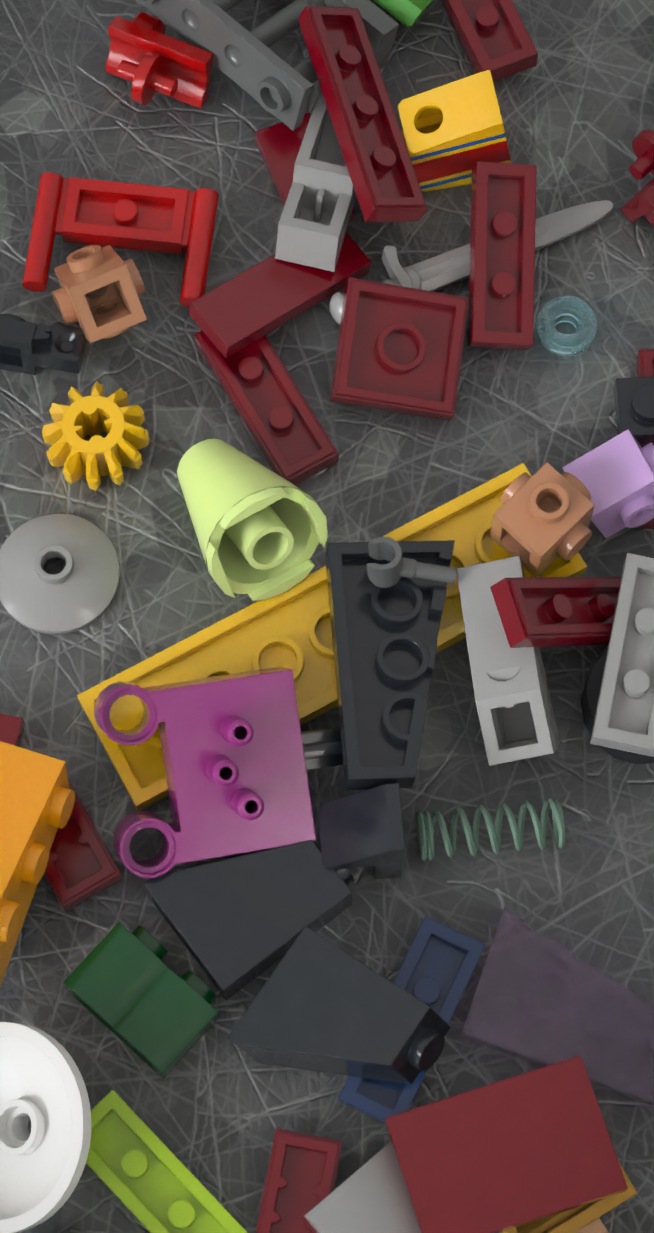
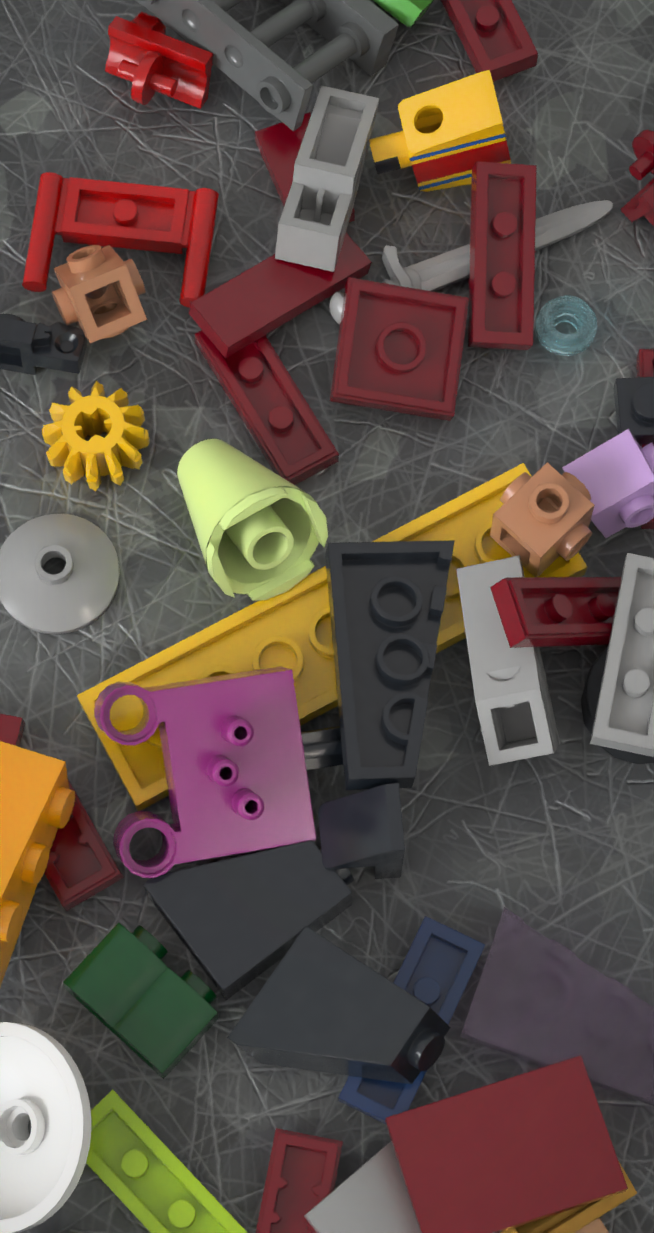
dark red tile [298,6,428,222] -> none
dark grey hand [366,536,457,588] -> none
sand green piece [416,797,565,862] -> none

